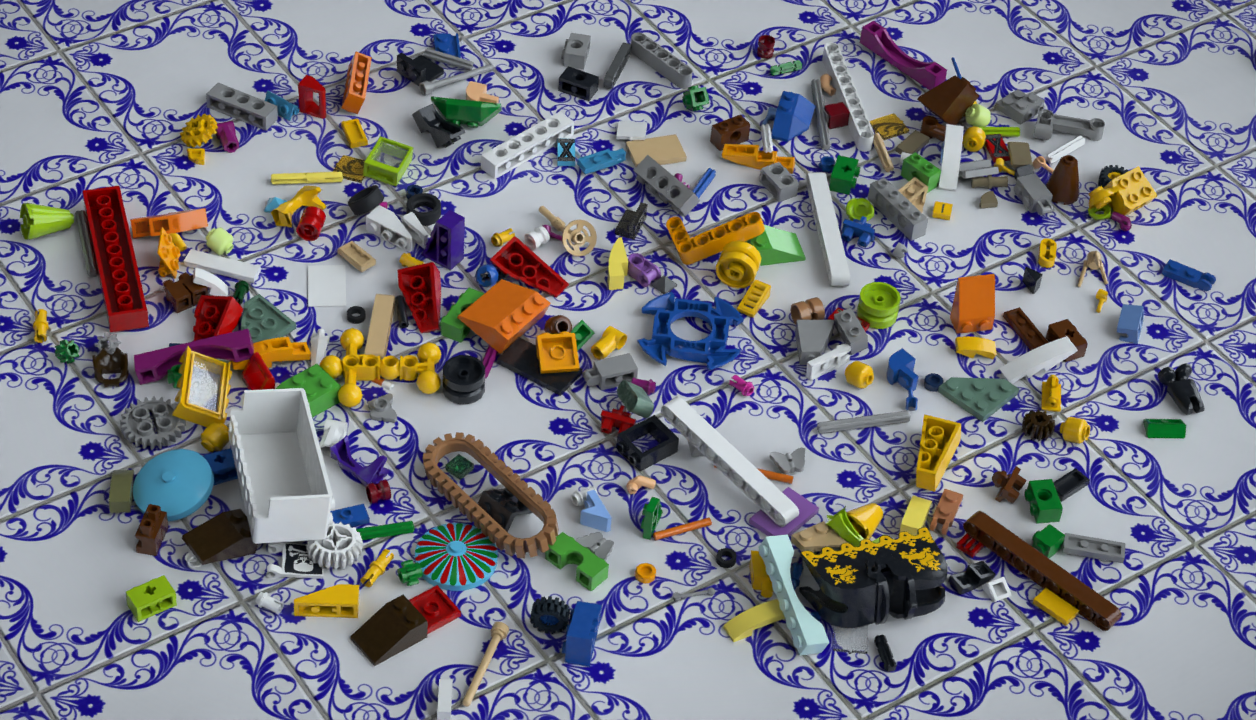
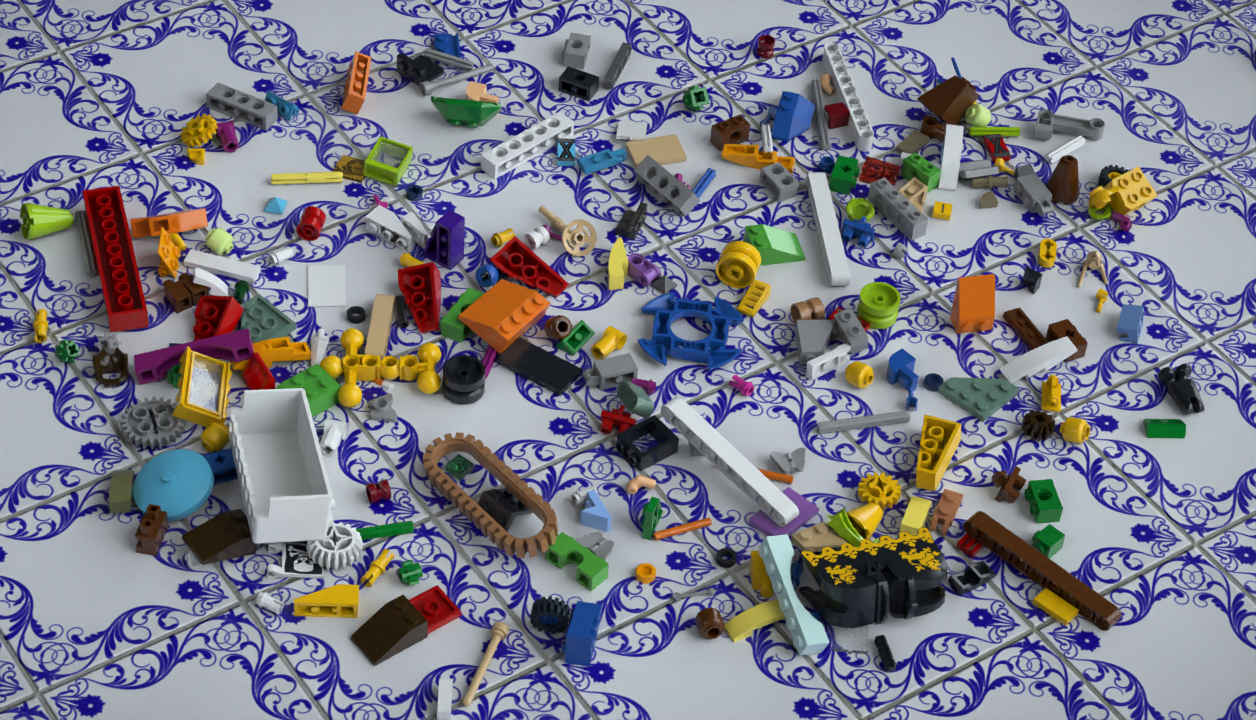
lime brick [126,575,177,622] -> none
yellow animal [271,186,326,228] -> none
red tile [298,75,326,119] -> none
dark purple animal [330,435,389,487] -> none
blue plate [330,504,370,527] -> none
tan plate [338,241,376,273] -> none
yellow tile [341,119,368,148] -> none
black tyre [348,185,384,216] -> none
black tyre [406,193,441,226] -> none
black arch [412,104,466,148] -> none
dish [415,523,498,591] -> none
light orange plate [535,331,580,374] -> none
light grey beam [631,32,693,89] -> none
light orange beam [666,212,765,265] -> none
green axle [770,60,802,76] -> none
magenta arch [860,20,947,90] -> none
clear yellow piece [869,113,909,140] -> none
tan axle [873,133,894,172] -> none
yellow slope [955,336,997,359] -> none
yellow head [962,126,986,152] -> none
white slope [981,577,1012,603] -> none
light grey plate [995,89,1045,125] -> none
dark tan slope [1007,142,1033,169] -> none
light nougat hand [1032,156,1054,173] -> none
black tile [1053,468,1090,502] -> none
light grey plate [1062,533,1125,563] -> none
blue hinge [1162,259,1216,292] -> none
none -> white pin [268,246,293,265]
none -> reddish brown head [695,608,725,639]
none -> yellow gear [858,472,901,510]
none -> clear red hinge [859,156,901,187]

